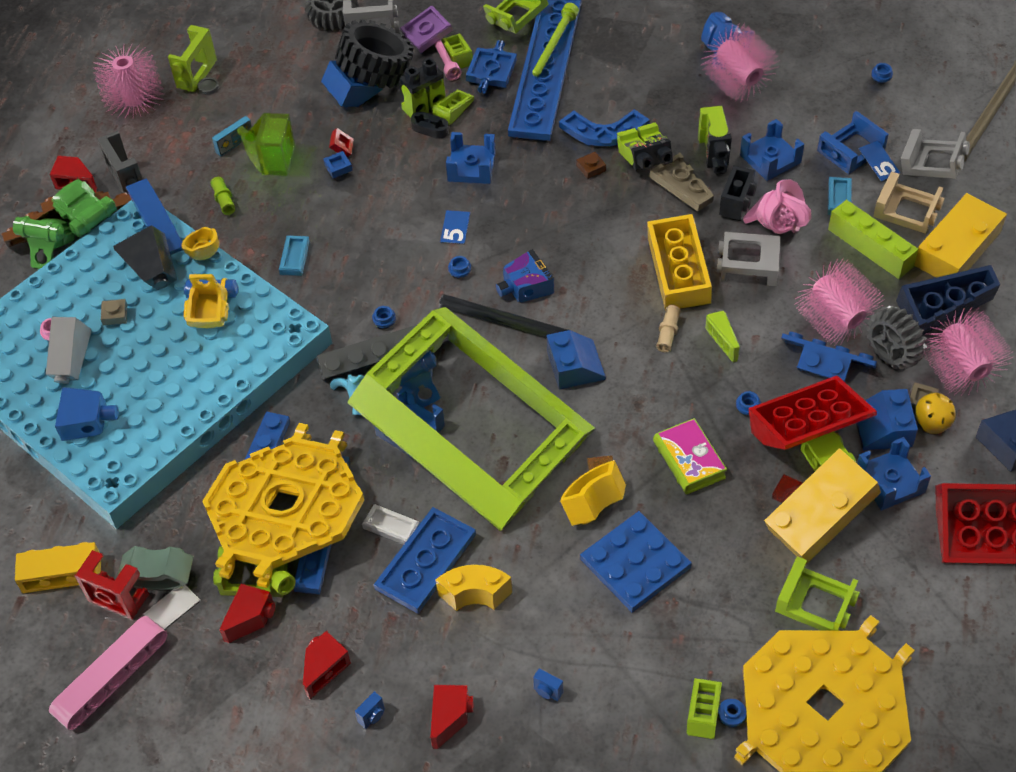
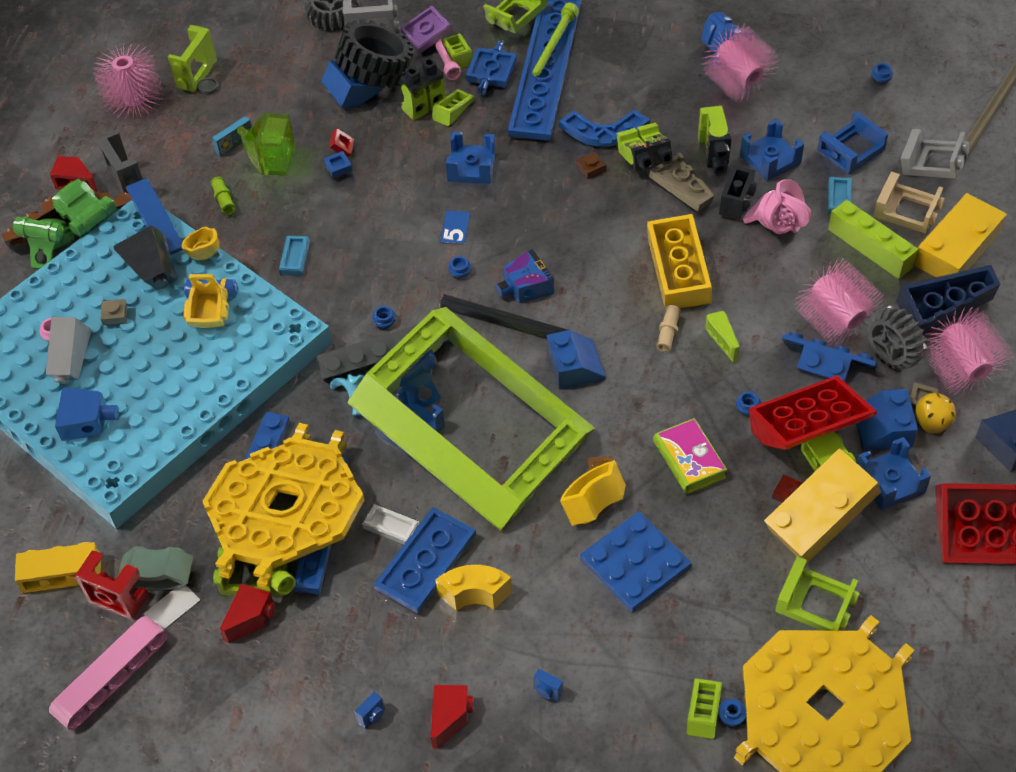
red slope [303,631,351,699] -> none
black beam [411,112,449,139] -> none
light grey window [717,232,780,286] -> none
blue sticker [858,140,900,181] -> none

